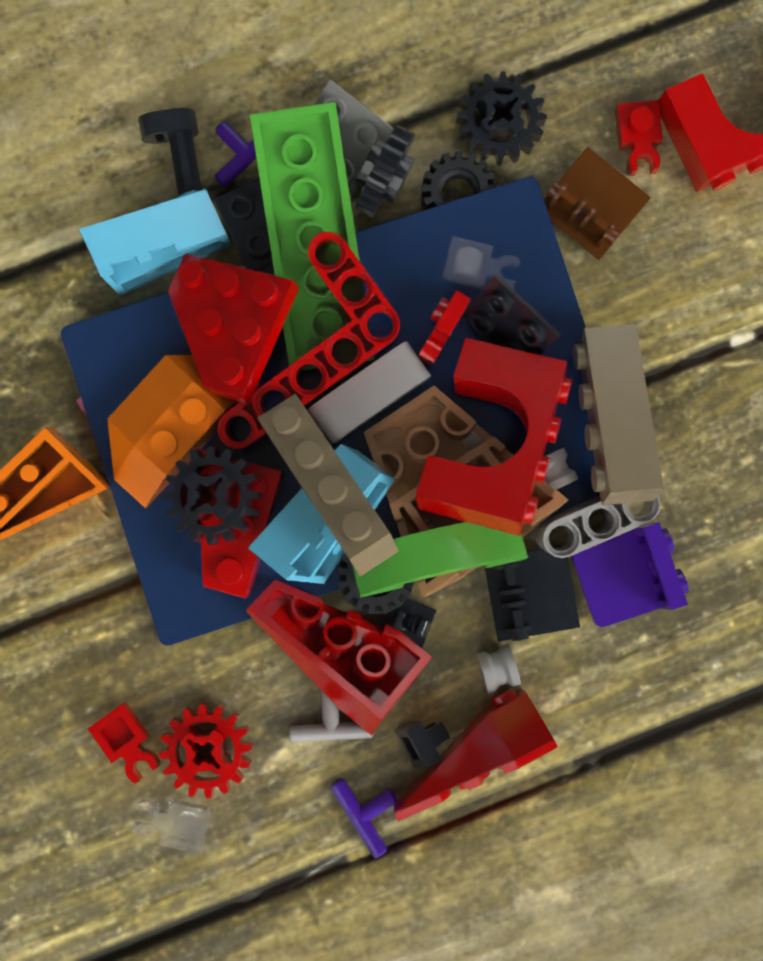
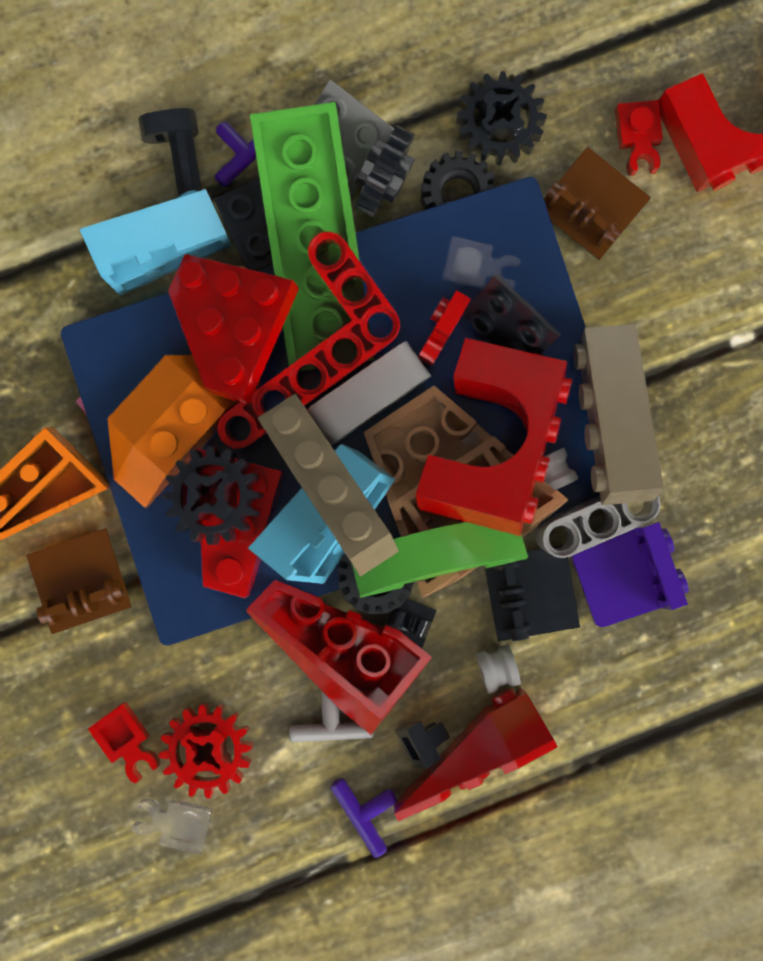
none -> reddish brown hinge [26,528,132,634]

